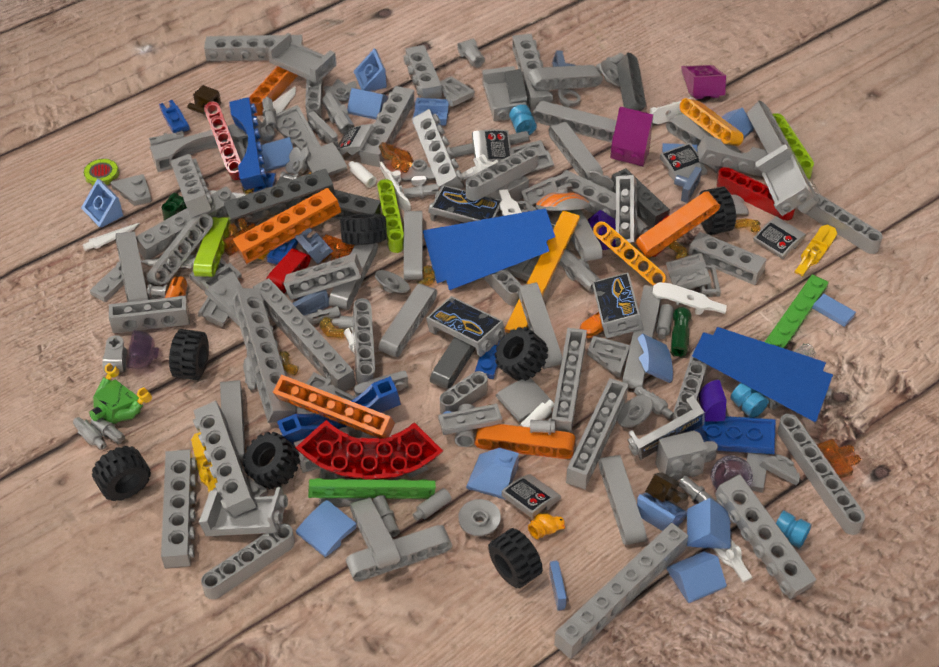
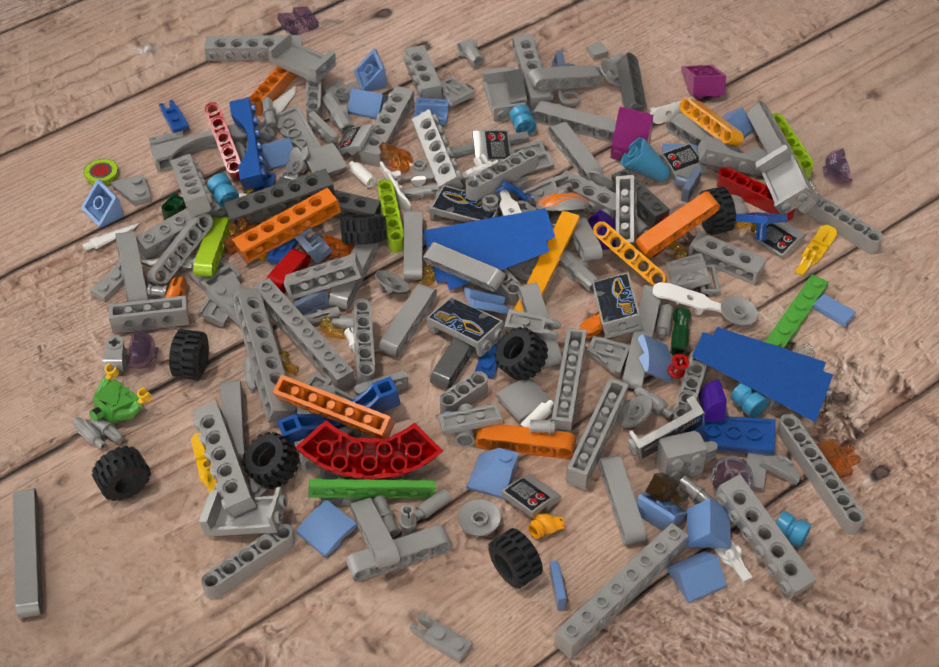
light grey brick [161,449,197,568] -> none
dark brown brick [187,85,221,115] -> none
none -> light grey beam [13,488,42,619]
none -> dark azure wheel [207,173,239,207]
none -> clear purple slope [277,7,320,35]
none -> light grey pin [399,504,417,536]
none -> light grey hinge [409,613,473,663]
none -> light grey beam [423,242,506,292]
none -> medium blue slope [464,287,510,314]
none -> light grey bush [482,194,498,212]
none -> blue piece [495,181,534,203]
none -> light grey hinge [504,309,561,340]
none -> light grey tile [586,42,608,60]
none -> dark azure cone [621,137,670,182]
none -> red bush [667,354,689,379]
none -> light grey dish [721,296,758,326]
none -> blue tile [736,212,788,240]
none -> clear purple cylinder [822,148,852,184]

